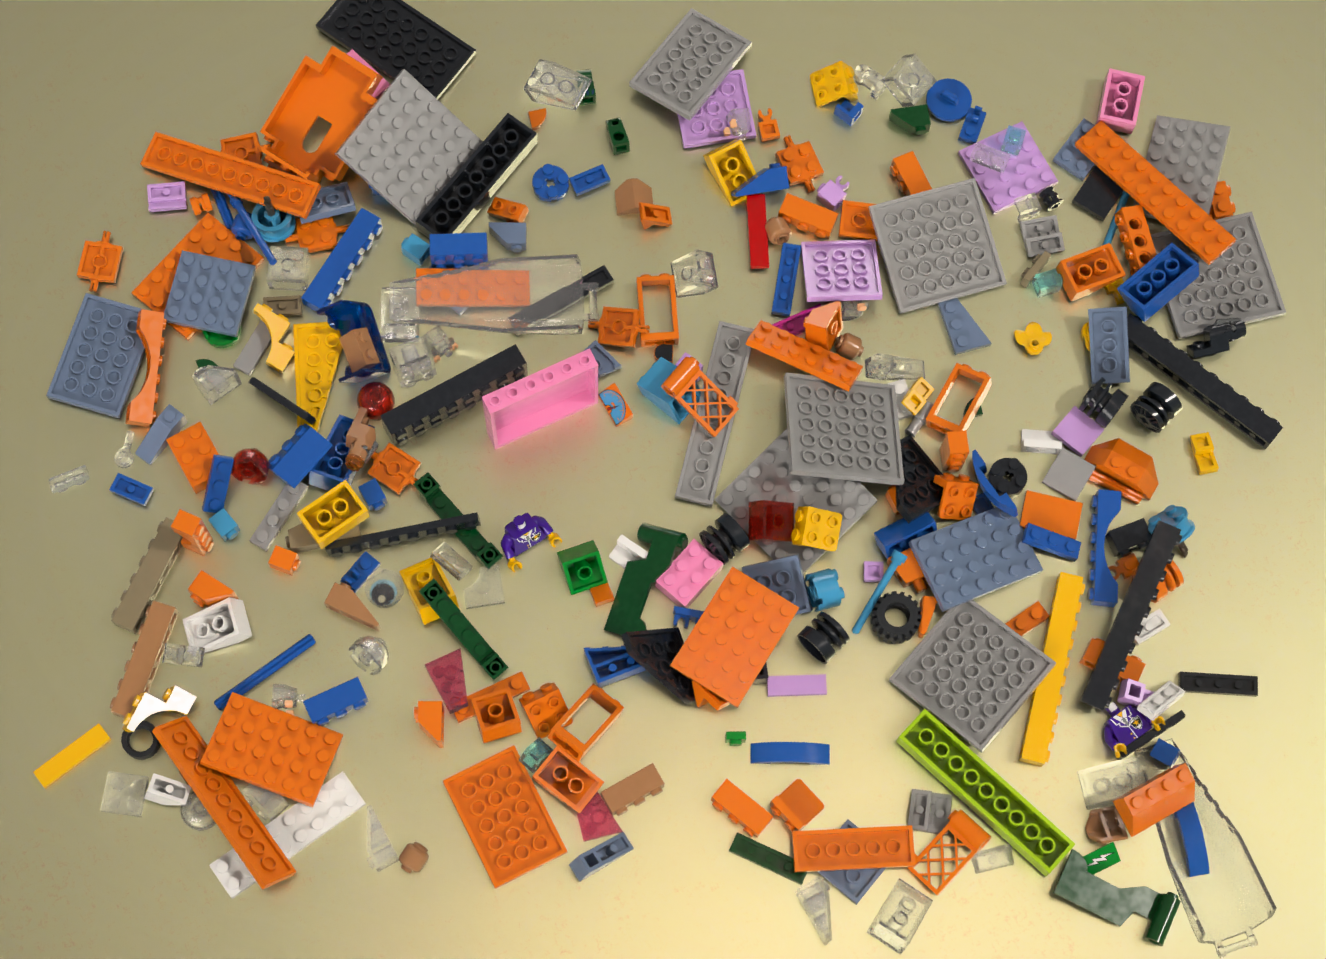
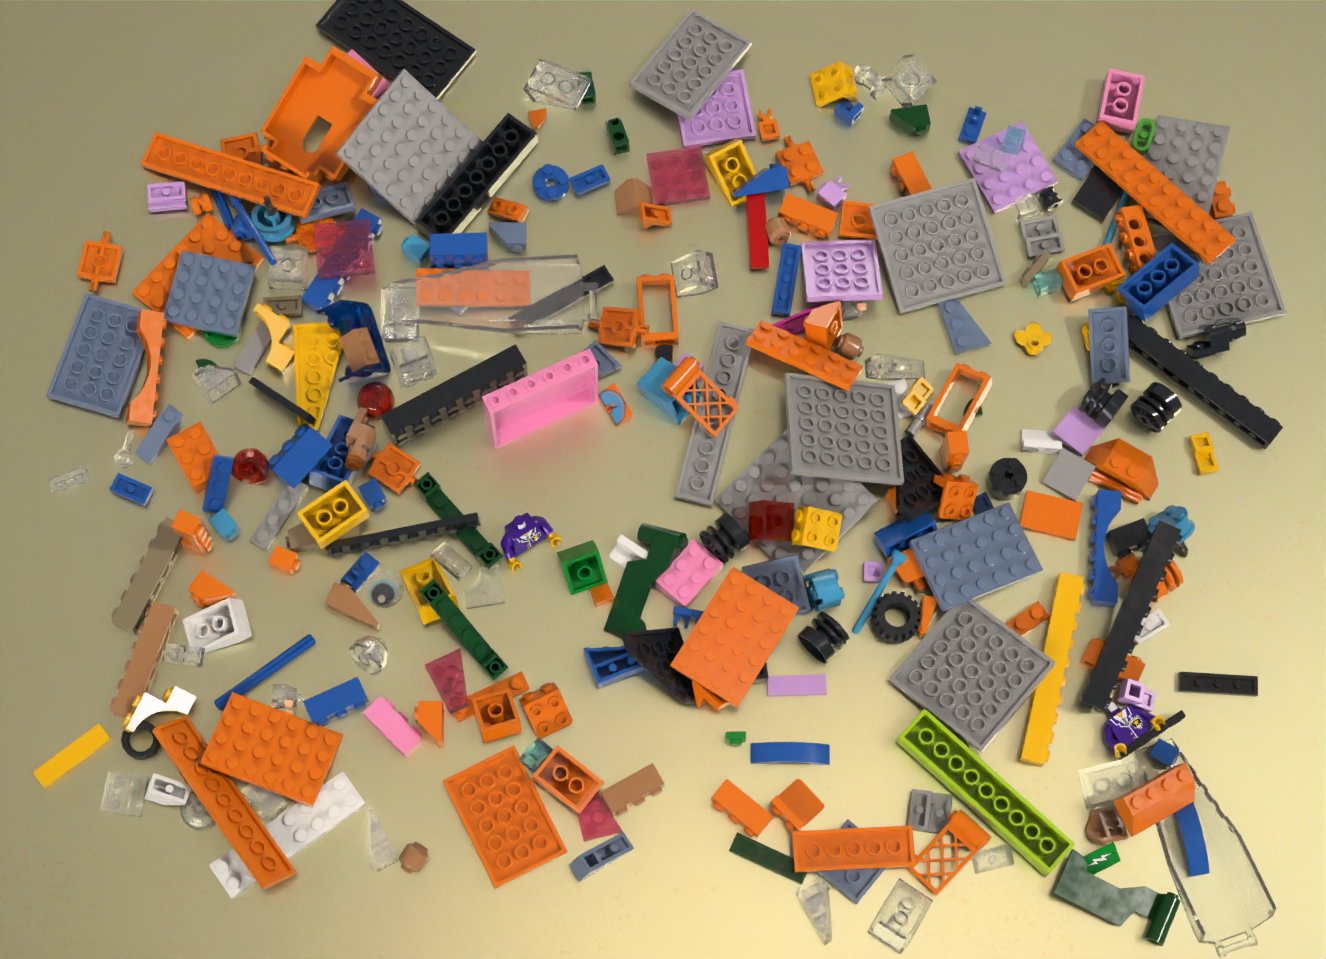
clear piece [423,325,458,363] -> none
orange window [548,683,624,762] -> none
clear piece [723,108,751,141] -> none
blue shield [926,78,972,122] -> none
blue slope [972,449,1018,517] -> none
blue plate [1022,523,1081,562] -> none
white tile [1137,680,1185,721] -> none
none -> clear pink plate [313,219,375,280]
none -> bright pink brick [363,696,423,757]
none -> clear pink plate [646,146,710,206]
none -> bright green plate [1131,118,1156,154]

